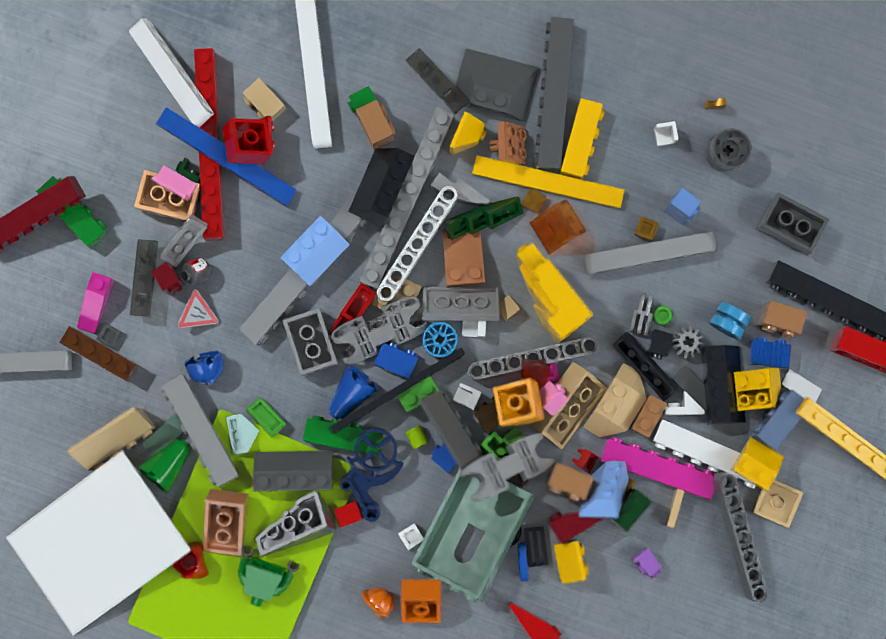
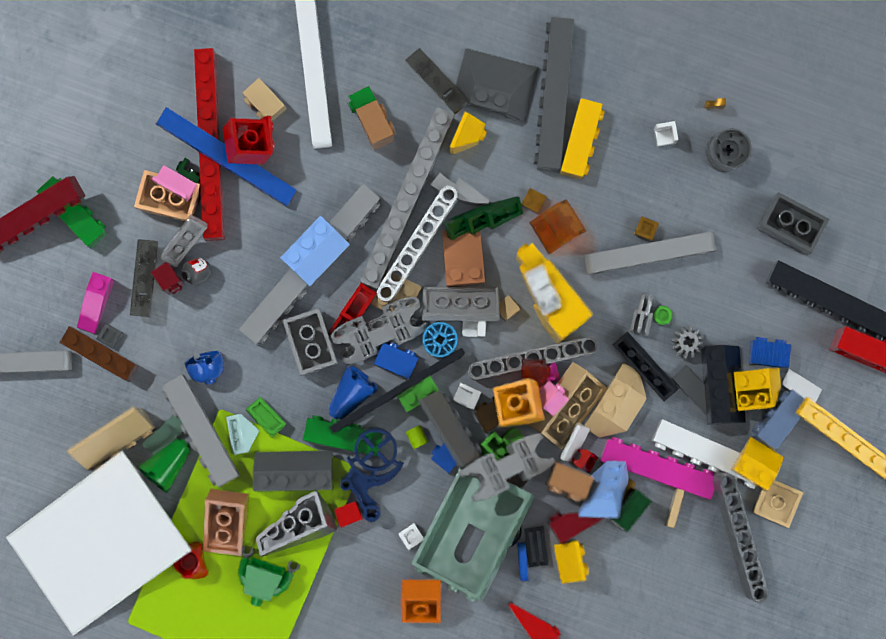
white beam [129,17,214,127] -> none
piece [177,289,219,328] -> none
black slope [348,148,414,227] -> none
orange piece [361,588,394,621] -> none
yellow tile [472,155,625,209] -> none
nougat plate [490,121,527,165] -> none
medium nougat brick [630,395,667,438] -> none
medium lavender brick [631,548,662,579] -> none
black brick [647,329,674,360] -> none
white slope [663,391,704,415] -> none
medium blue brick [664,188,701,225] -> none
dark azure wheel [709,302,752,340] -> none
medium nougat brick [757,301,807,339] -> none
none -> white slope [525,265,562,315]
none -> white slope [560,423,590,462]

